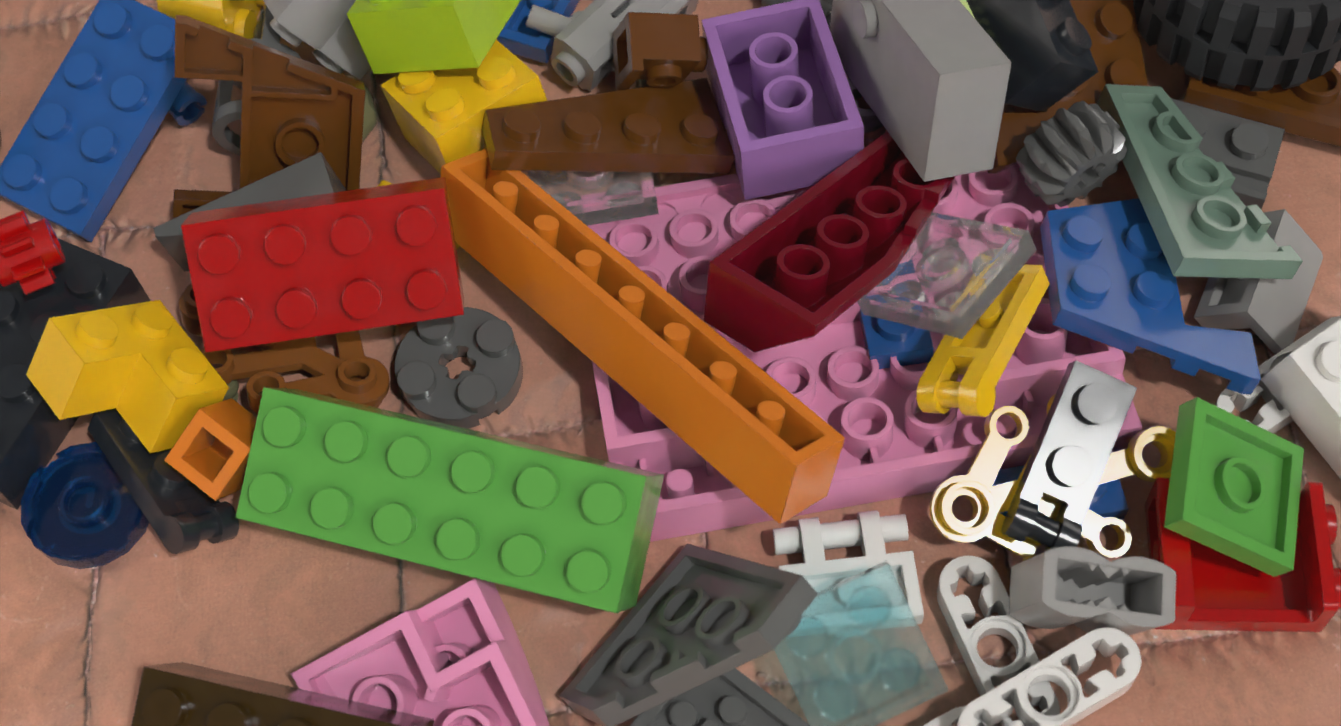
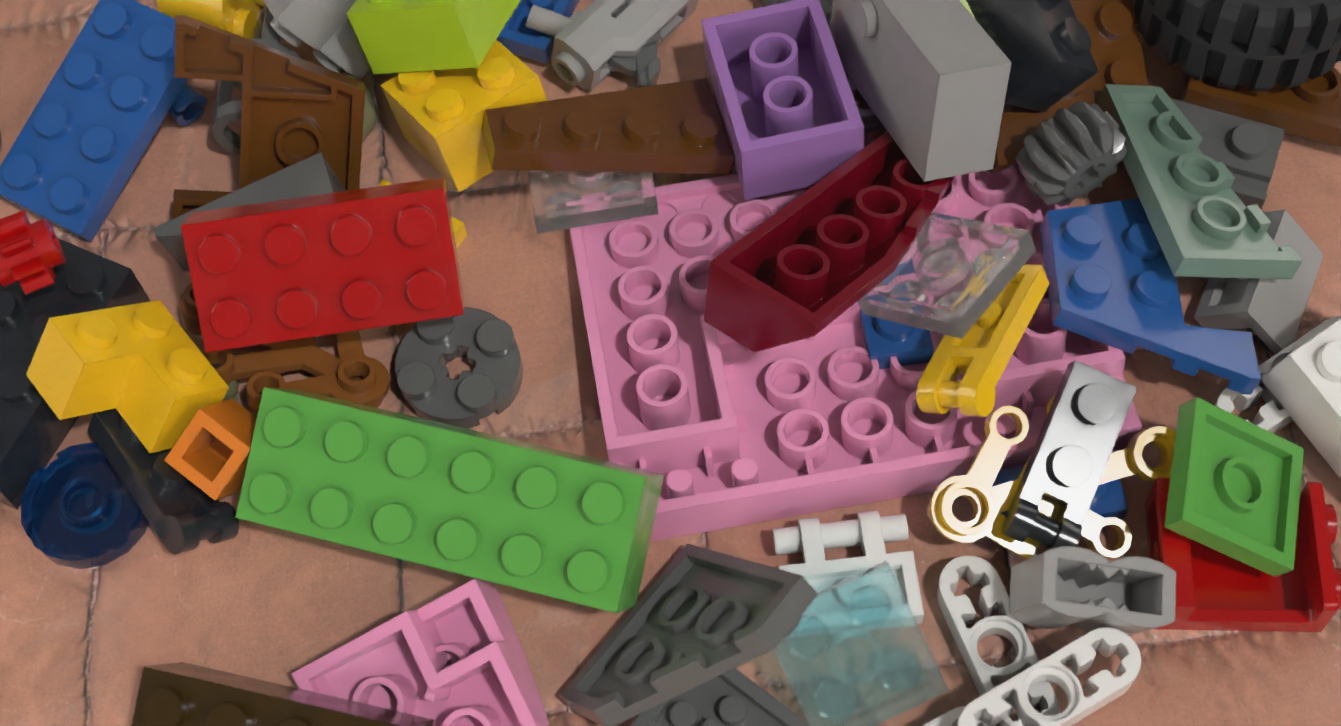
orange brick [440,148,845,524] -> none
reddish brown brick [612,12,708,90] -> none

